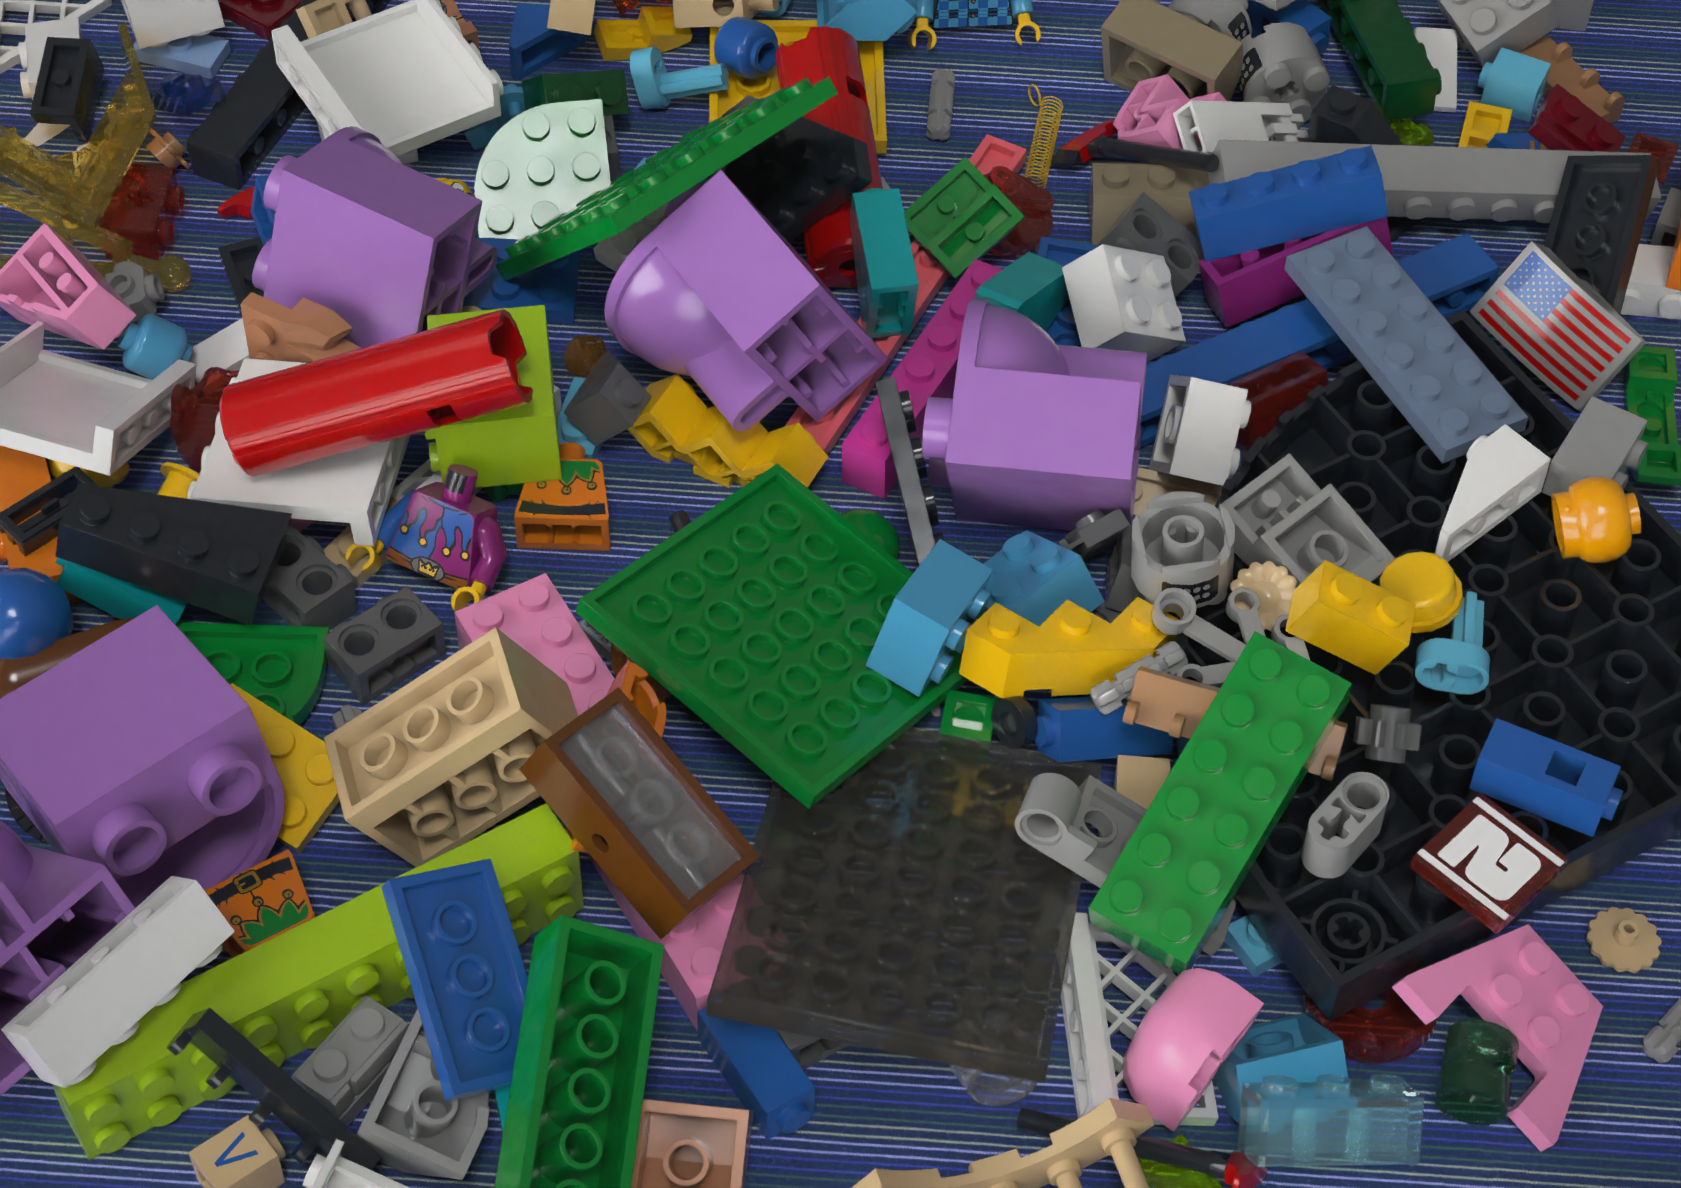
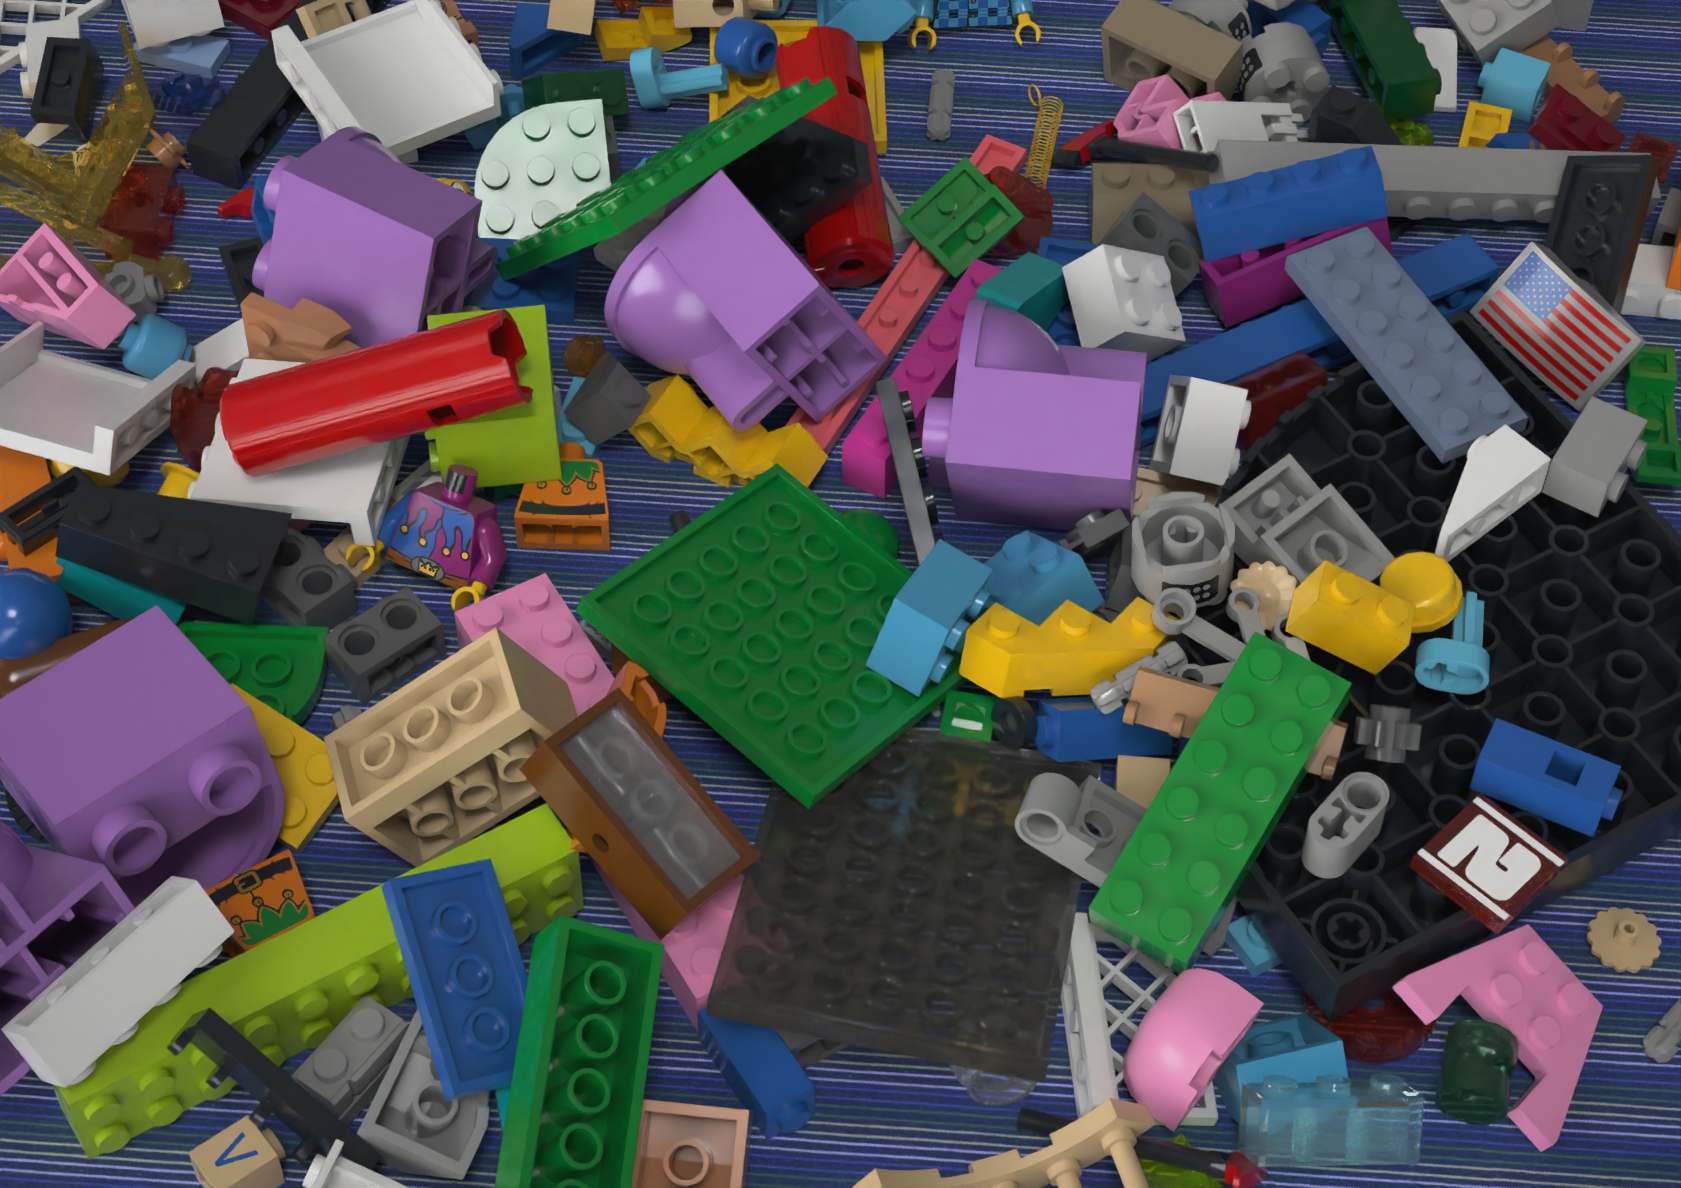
teal slope [849,188,919,338] -> none
light orange piece [1551,476,1641,563] -> none

